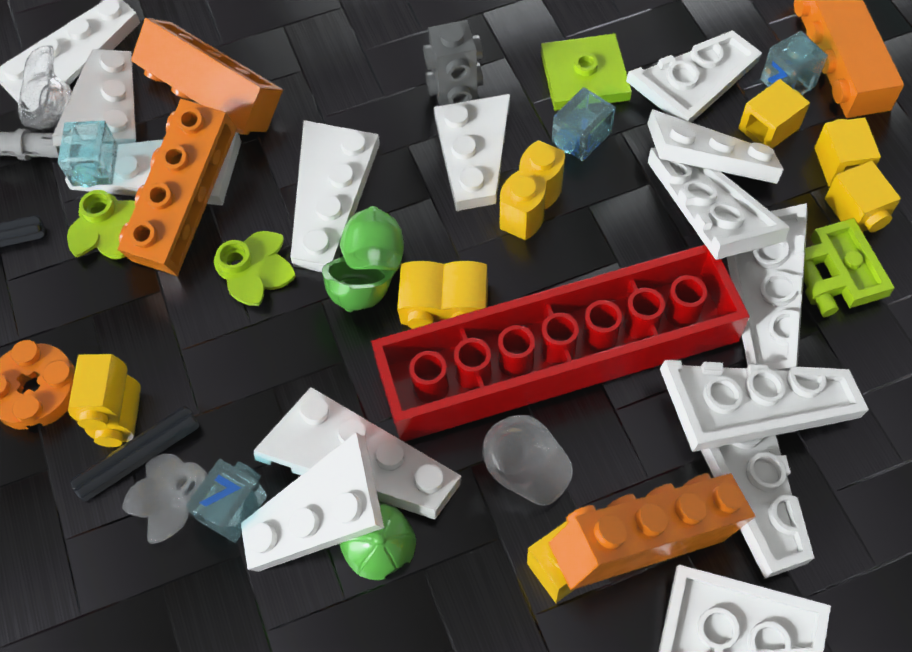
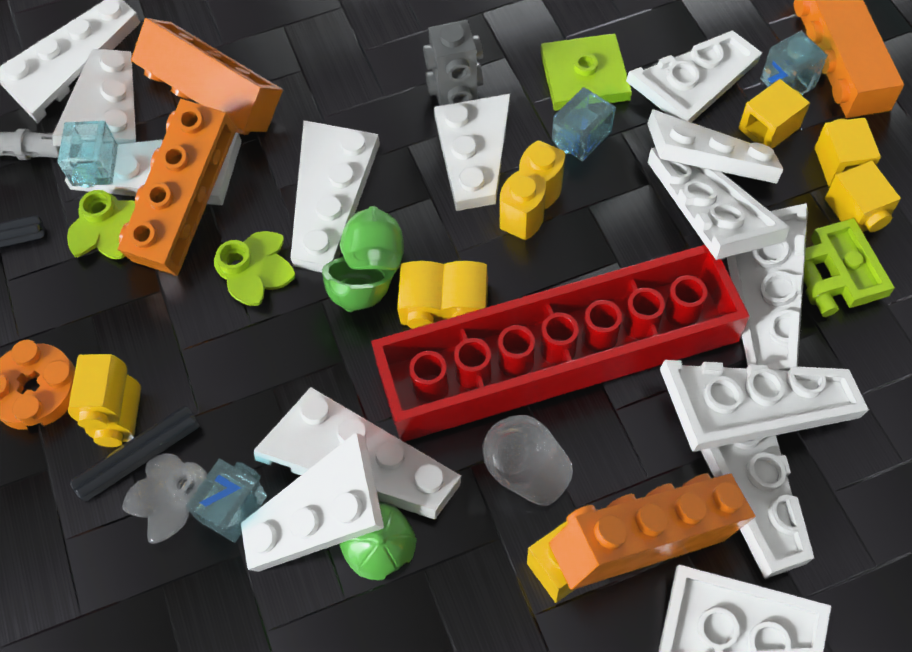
clear piece [18,45,72,129] -> none

